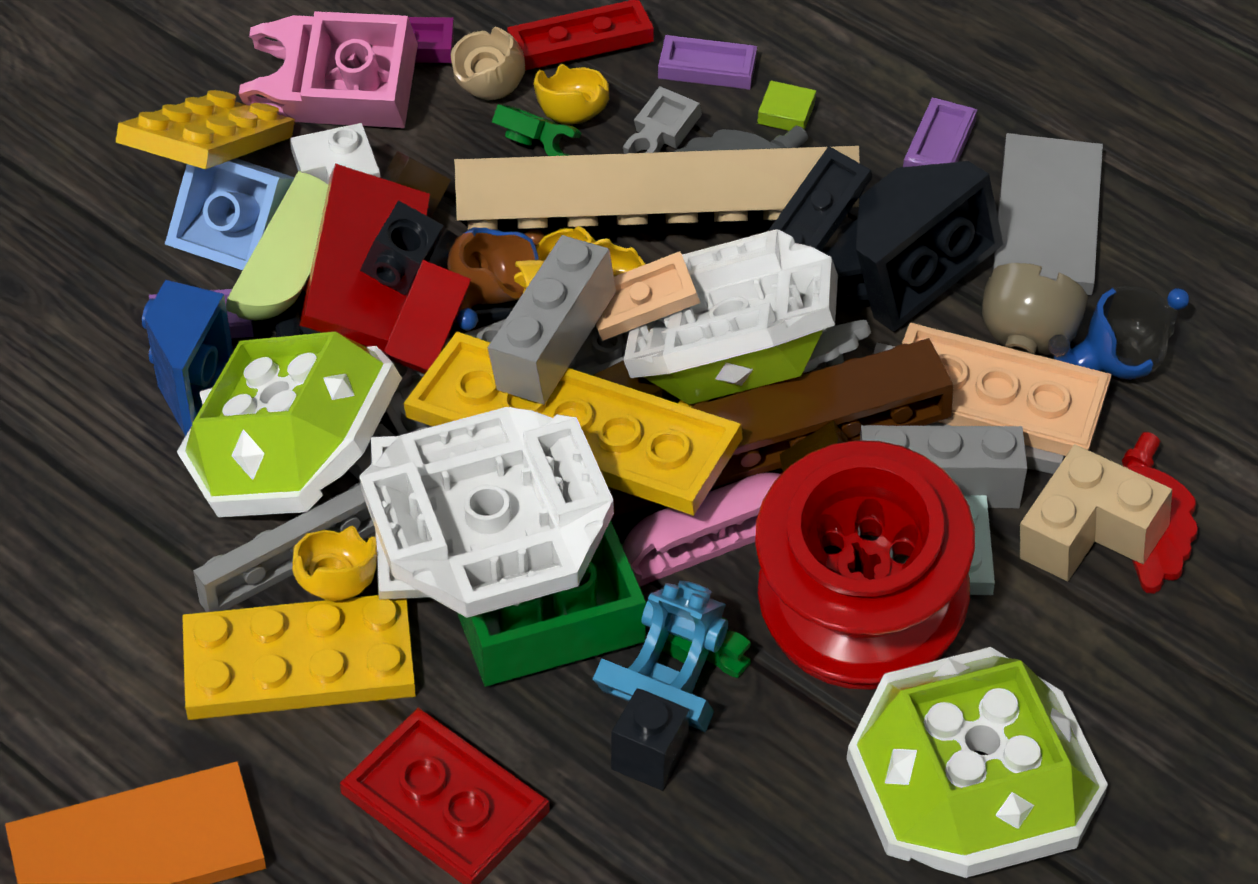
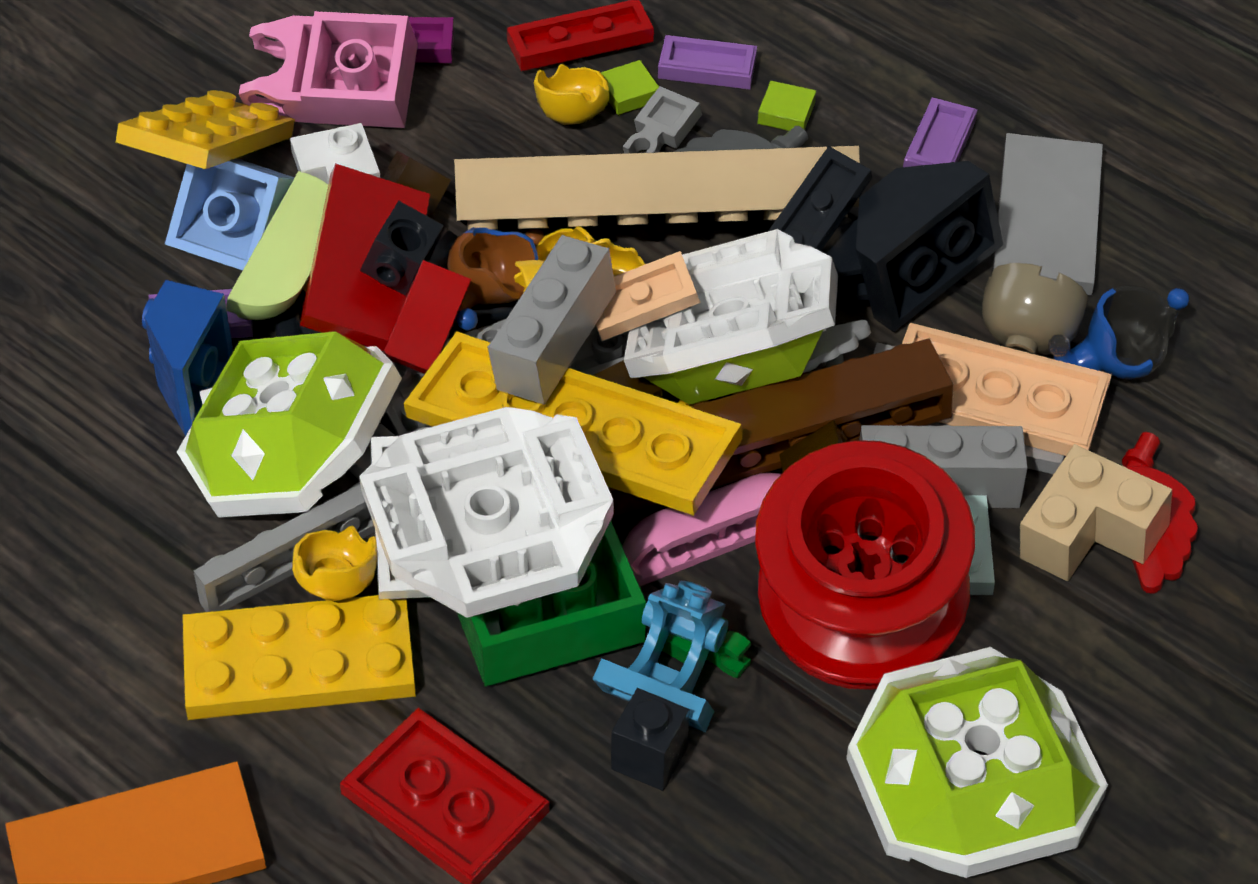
tan hair [451,27,525,100] -> none
green plate [492,104,582,156] -> none
none -> lime tile [601,60,659,115]

